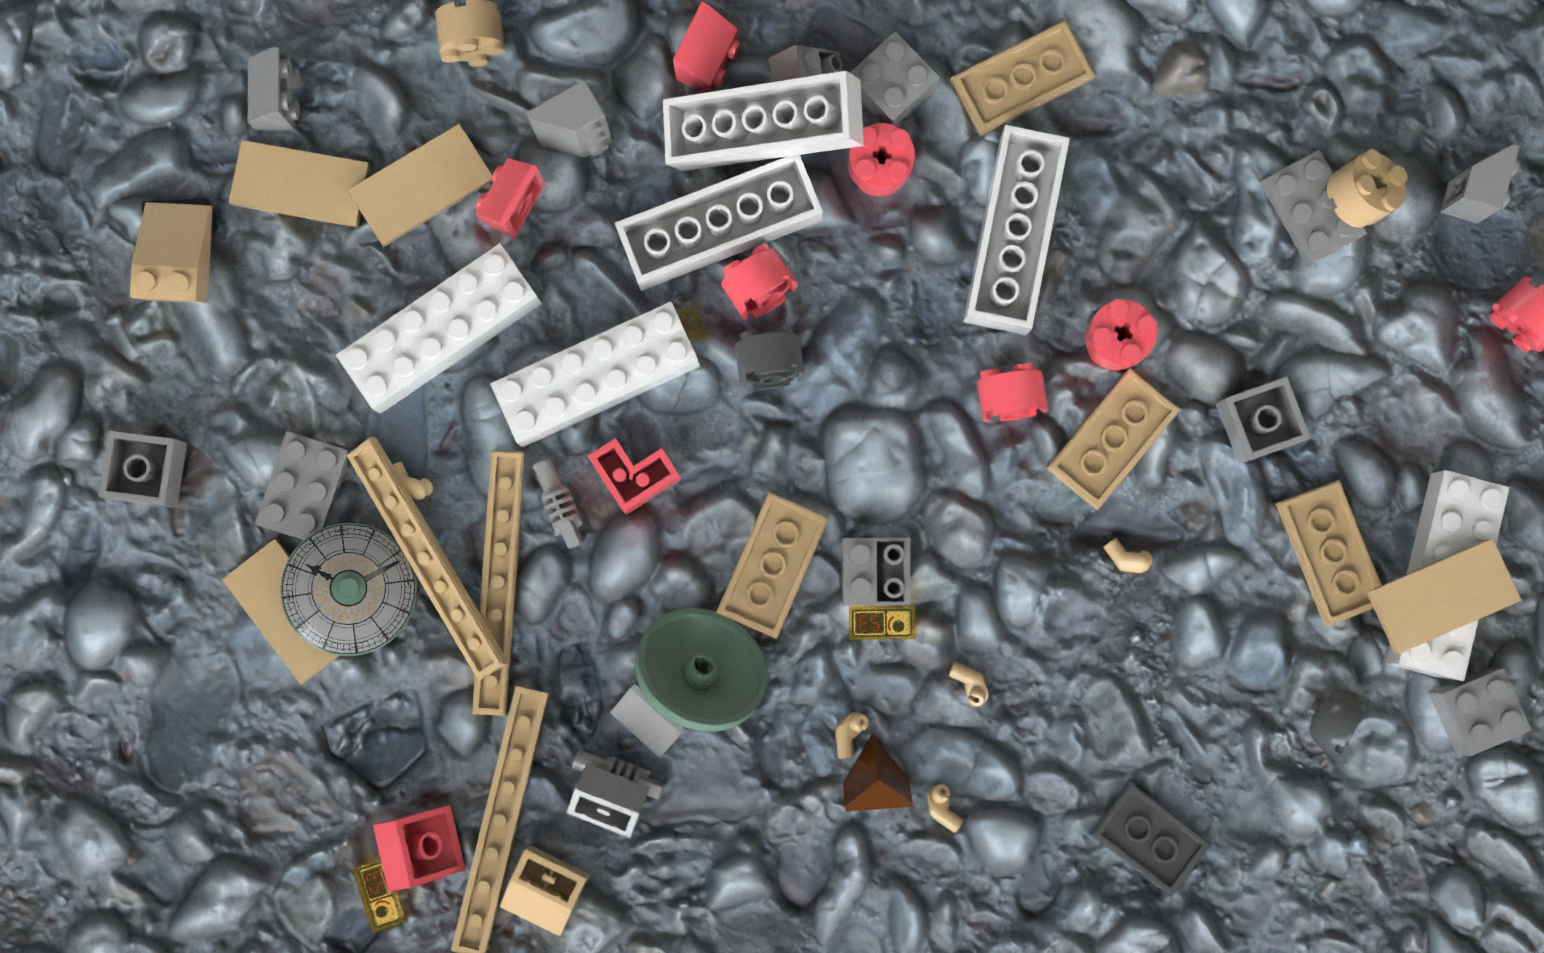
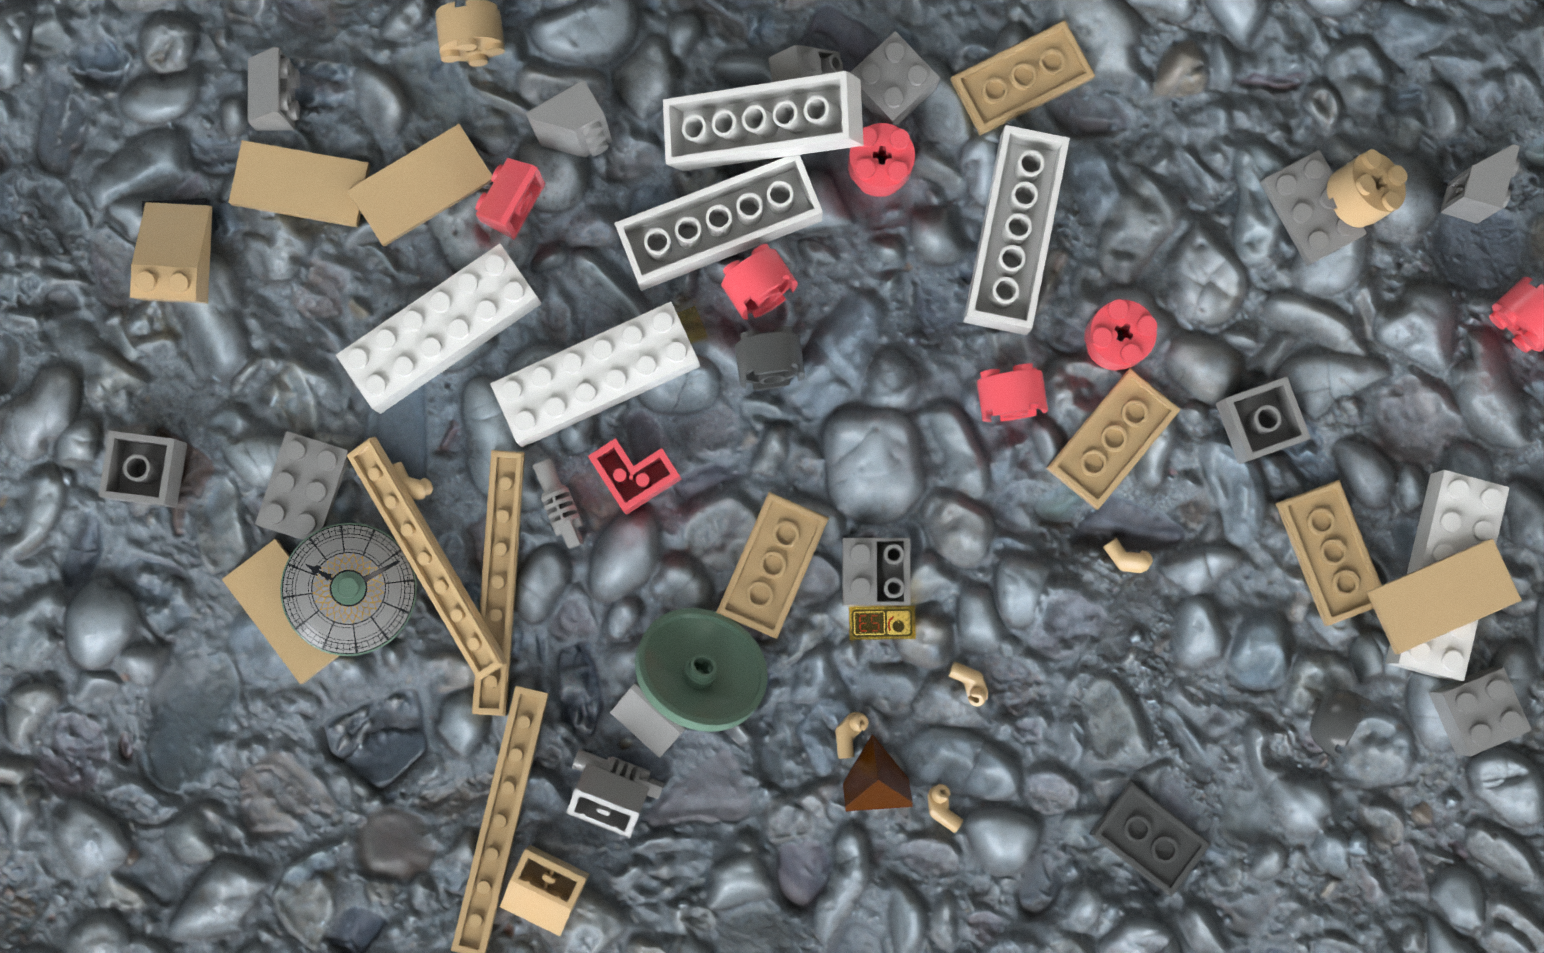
clear yellow tile [352,859,406,933] -> none
coral slope [373,805,466,891] -> none
coral slope [673,1,741,93] -> none

